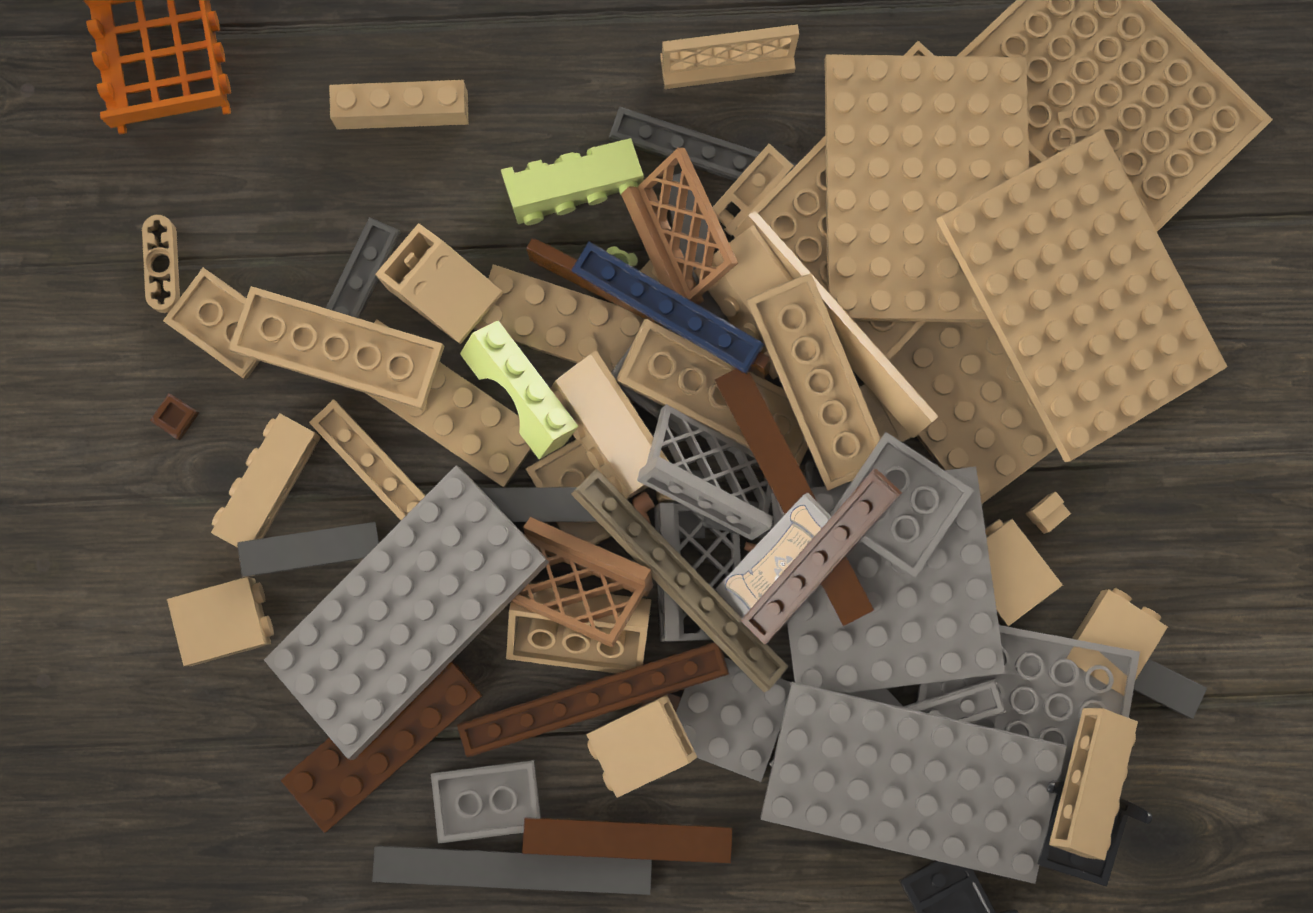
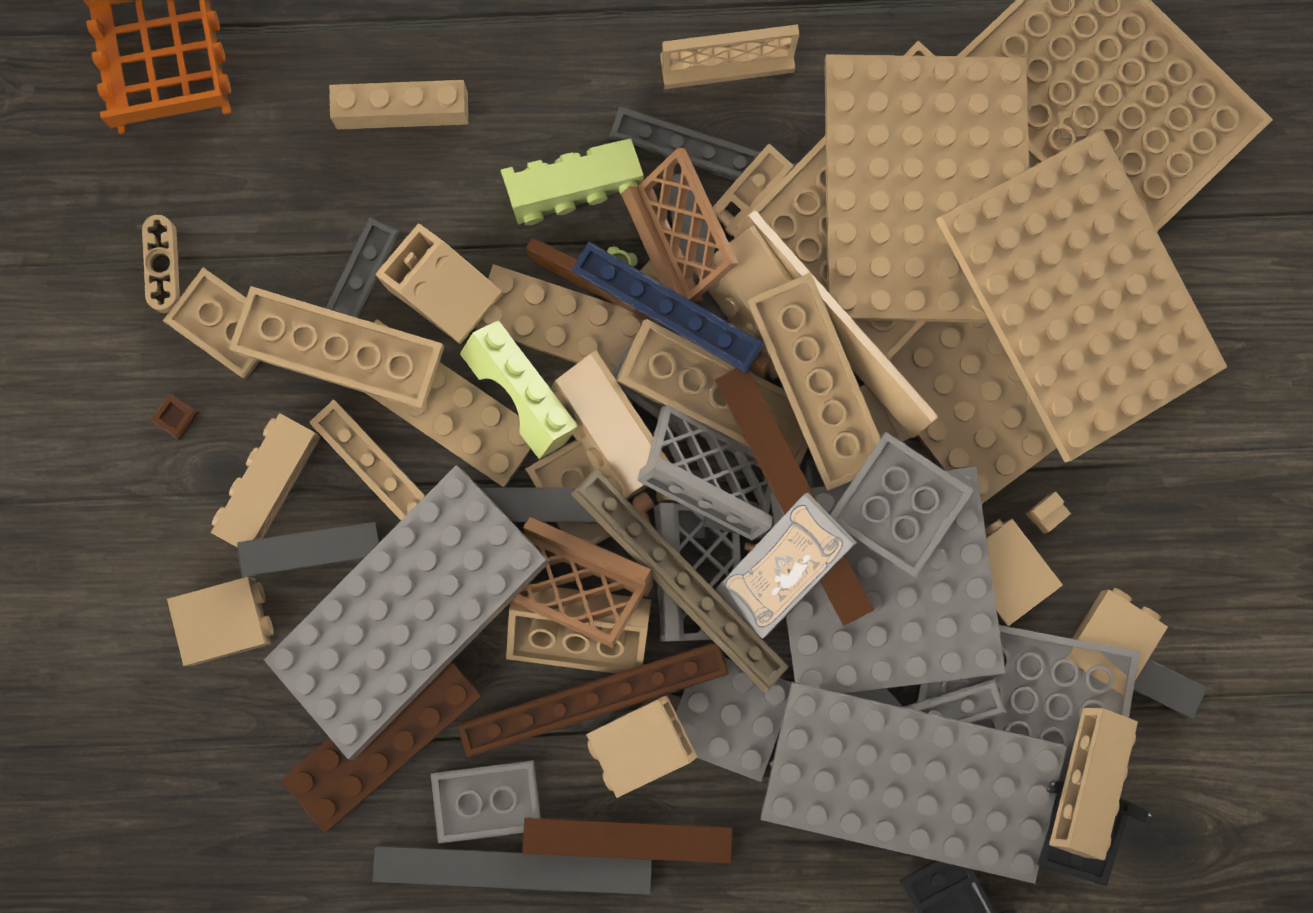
tile [740,469,902,645] -> none

